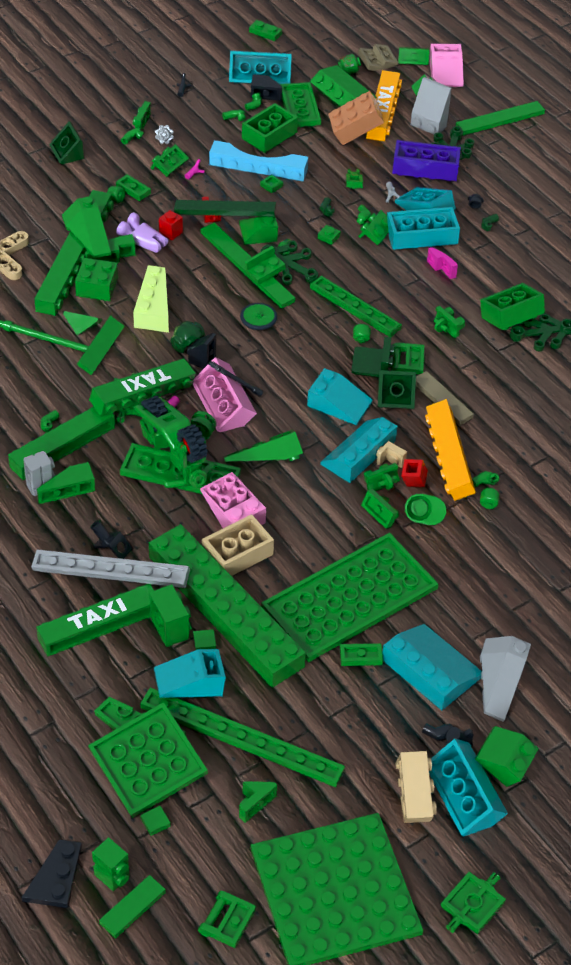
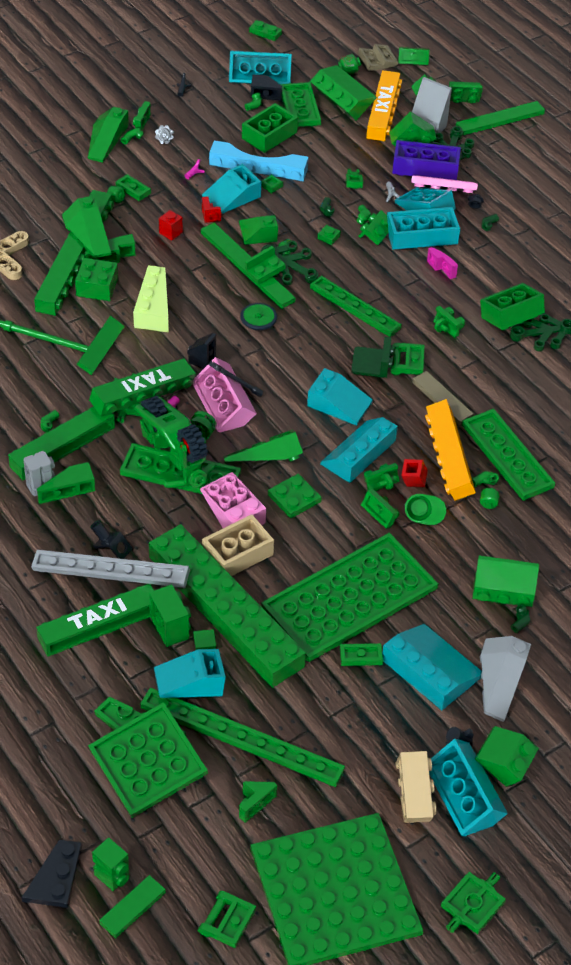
dark green slope [49,121,84,164] -> none
slope [63,311,102,335] -> none
lavender piece [116,212,168,253] -> none
green tile [140,806,171,836] -> none
green bracket [150,144,189,177] -> none
dark green hair [170,321,205,353] -> none
dark green tile [174,200,276,217] -> none
green arm [222,110,246,121] -> none
nougat brick [329,91,384,145] -> none
green piece [353,324,371,343] -> none
tan bracket [376,441,407,468] -> none
dark green slope [377,370,416,409] -> none
black arm [422,723,454,741] -> none
bright pink slope [429,44,463,87] -> none
none -> green wedge [88,107,129,163]
none -> teal slope [202,164,261,214]
none -> green plate [268,473,322,519]
none -> green brick [389,111,436,146]
none -> bright pink plate [411,175,478,193]
none -> green bracket [449,81,483,103]
none -> green plate [462,409,555,501]
none -> slope [472,555,539,607]
none -> dark green arm [511,604,530,633]

